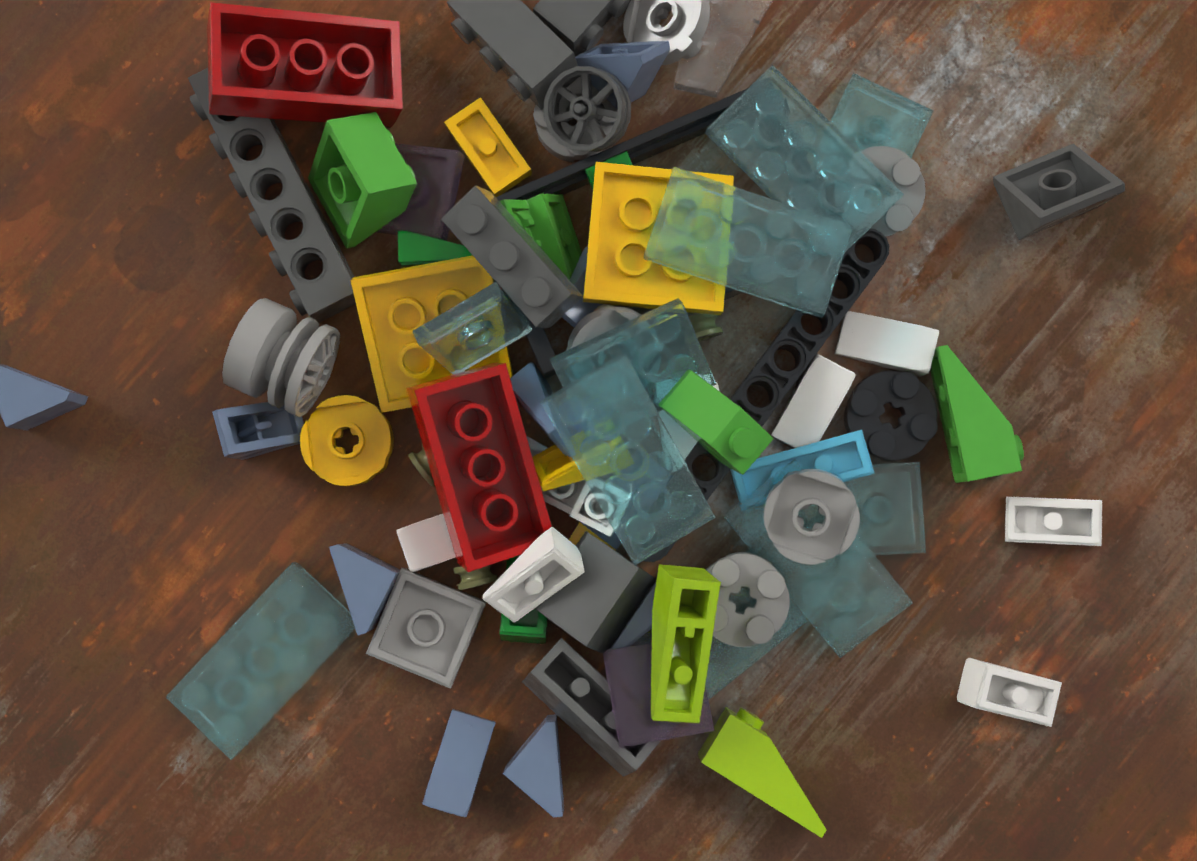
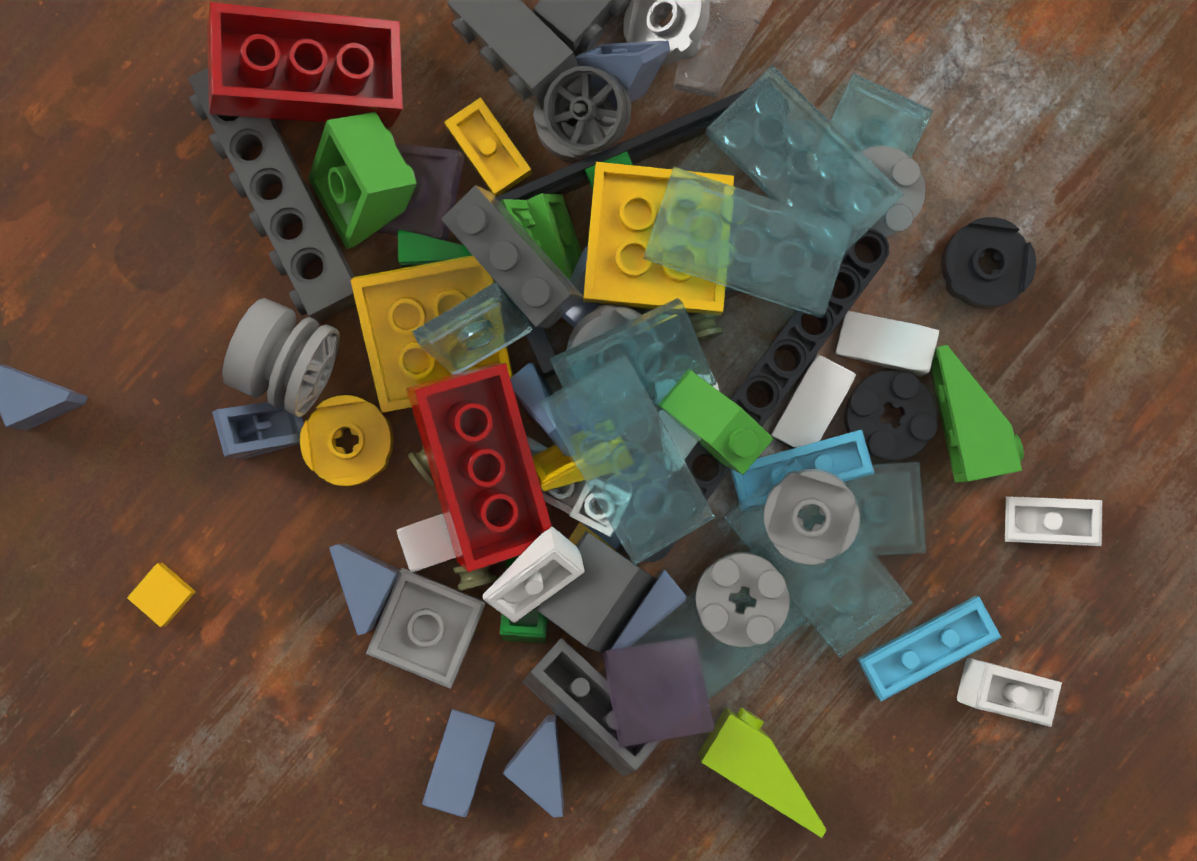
clear light blue plate [166,562,355,760] -> none
lime slope [651,564,721,723] -> none
dark grey slope [993,143,1125,240] -> none
none -> yellow tile [127,563,196,627]
none -> medium azure tile [857,596,1001,701]
none -> black plate [941,217,1036,309]

